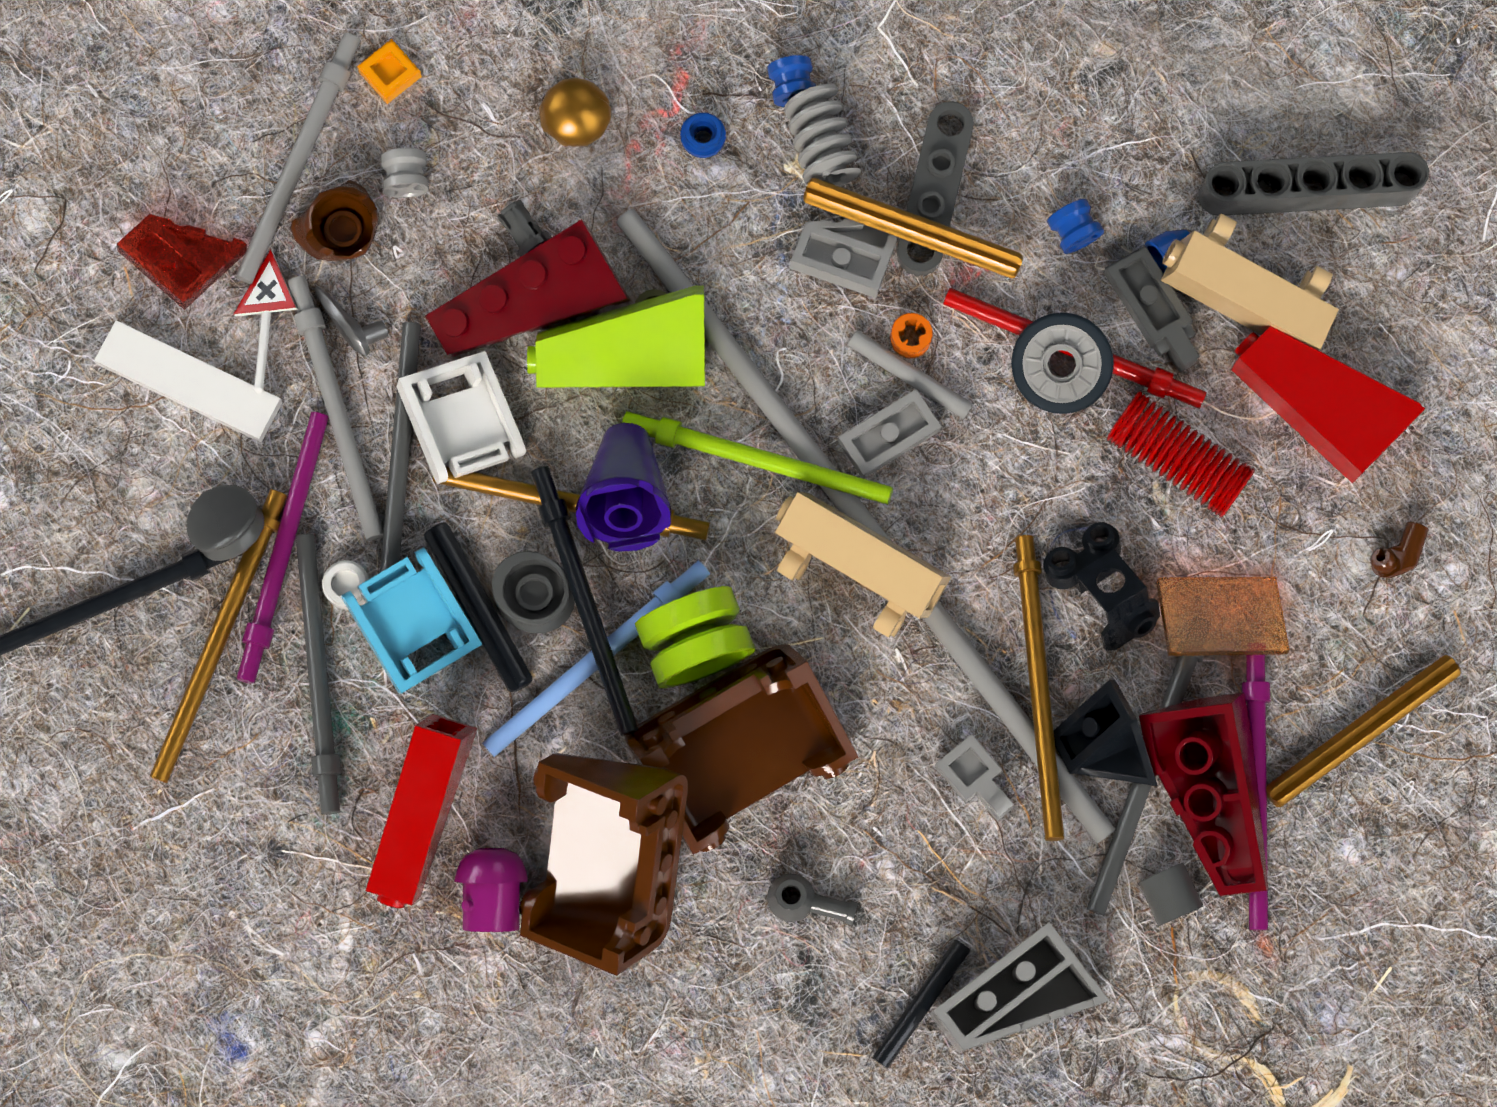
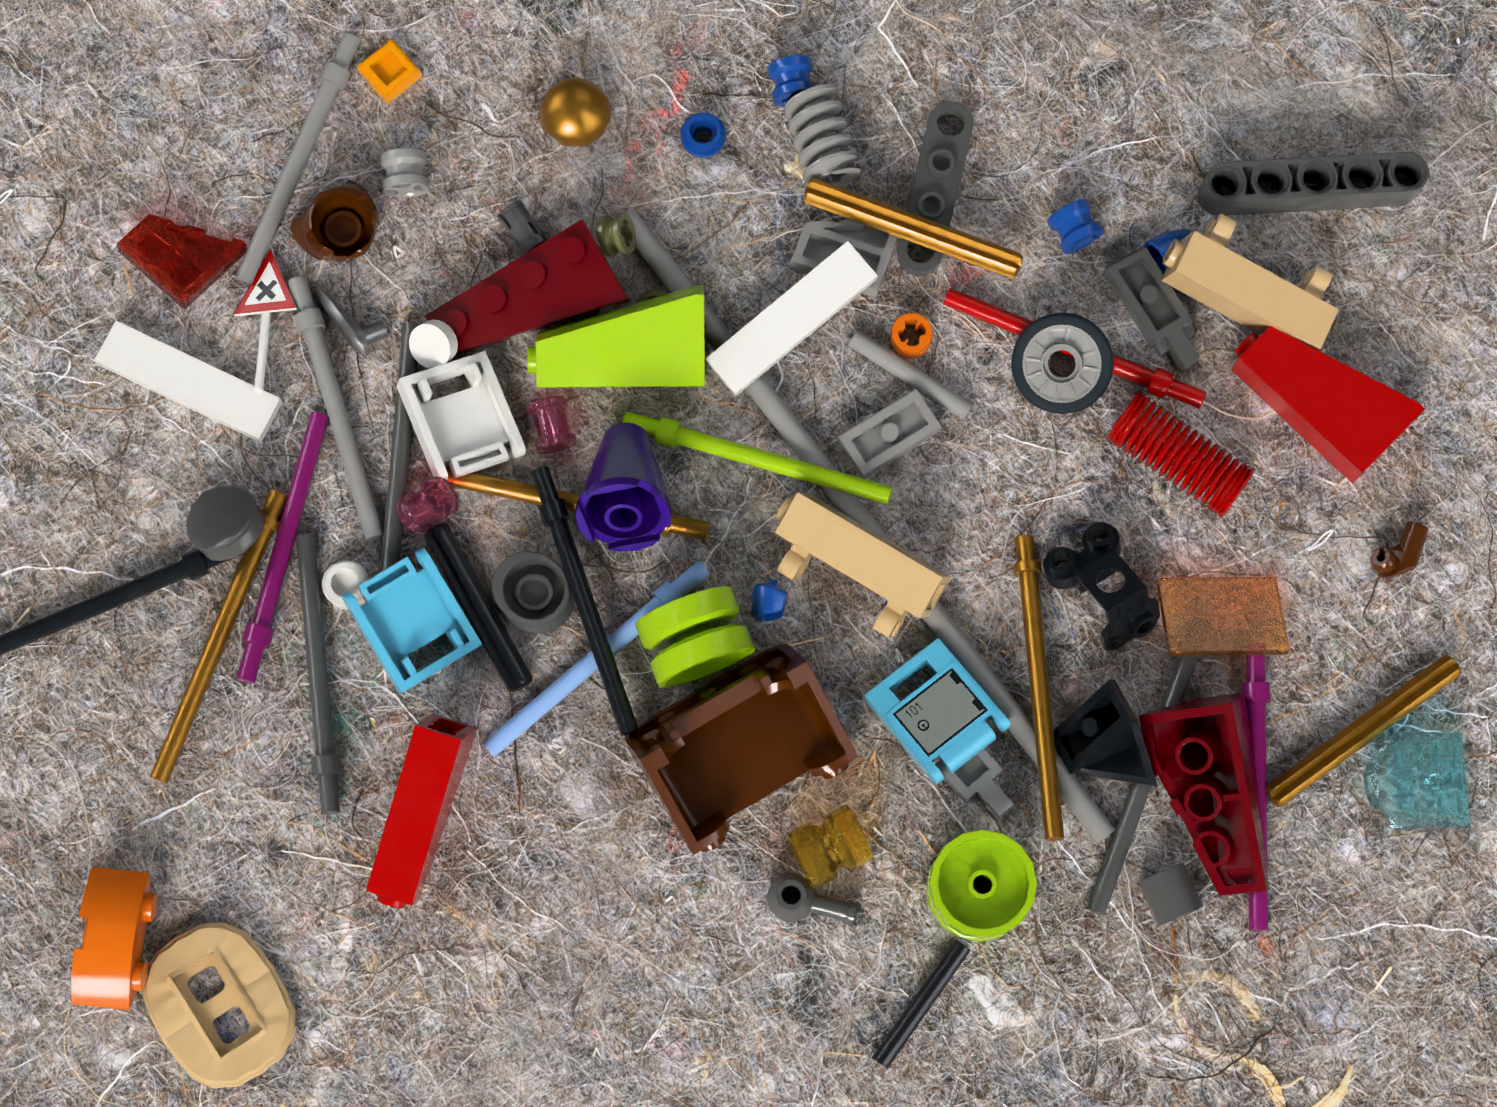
magenta piece [454,848,528,932] -> none
reddish brown windscreen [520,753,688,976] -> none
light grey wedge [929,922,1110,1053] -> none
none -> orange brick [71,867,158,1010]
none -> tan piece [143,922,296,1089]
none -> clear pink bush [397,476,459,533]
none -> white tile [409,320,458,368]
none -> clear pink bush [526,396,577,454]
none -> olive bush [597,213,636,257]
none -> white tile [705,241,878,397]
none -> blue piece [750,579,787,623]
none -> clear yellow wheel [786,804,874,890]
none -> container [864,638,1011,785]
none -> lime wheel [925,830,1037,942]
none -> clear light blue slope [1364,732,1471,832]

